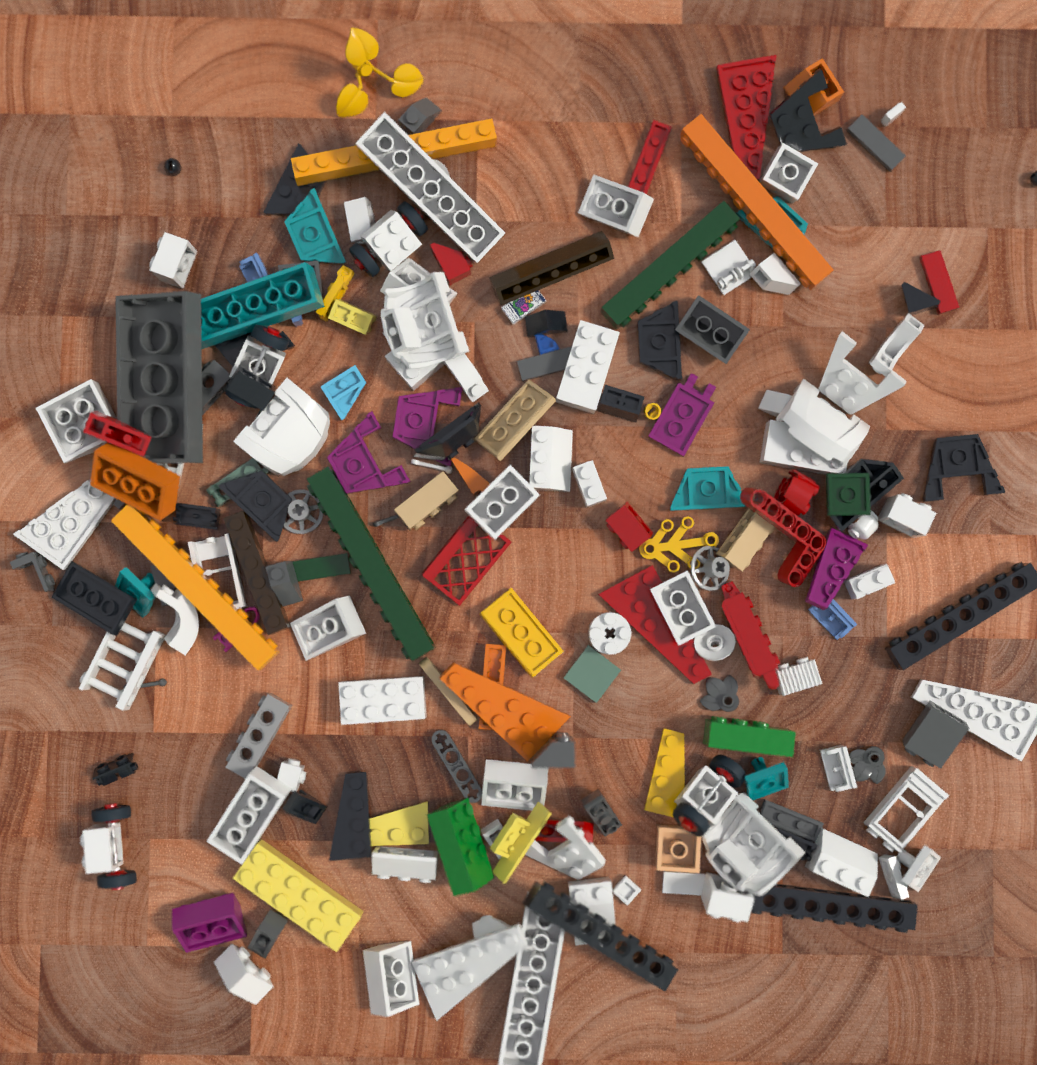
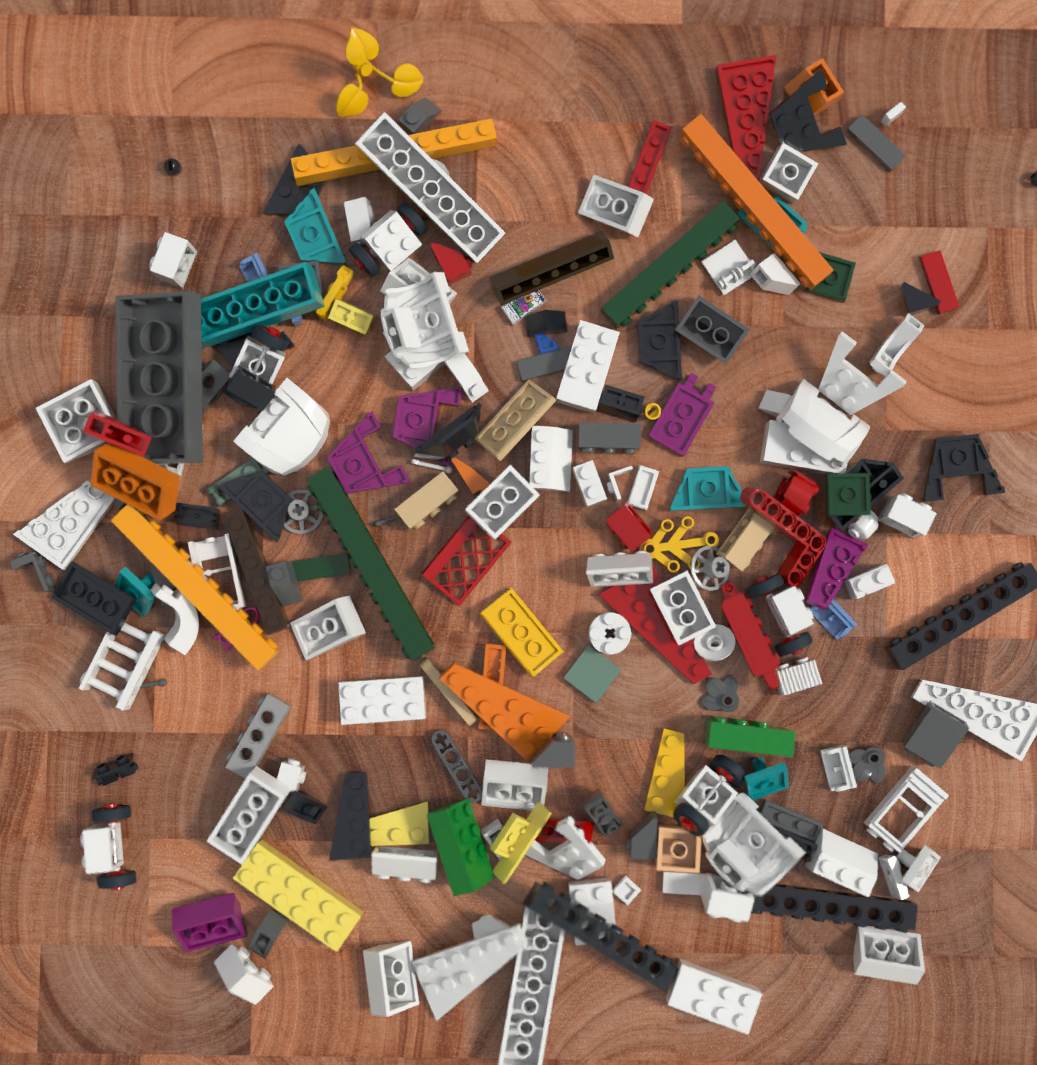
medium azure wing [320,365,366,420] -> none
none -> dark grey brick [578,422,641,454]
none -> white slope [586,551,653,587]
none -> white bracket [606,466,633,502]
none -> dark grey slope [626,811,658,859]
none -> white tile [628,465,659,511]
none -> white brick [665,958,762,1034]
none -> brick [746,573,814,657]
none -> dark green tile [805,252,856,303]
none -> white slope [853,925,925,985]

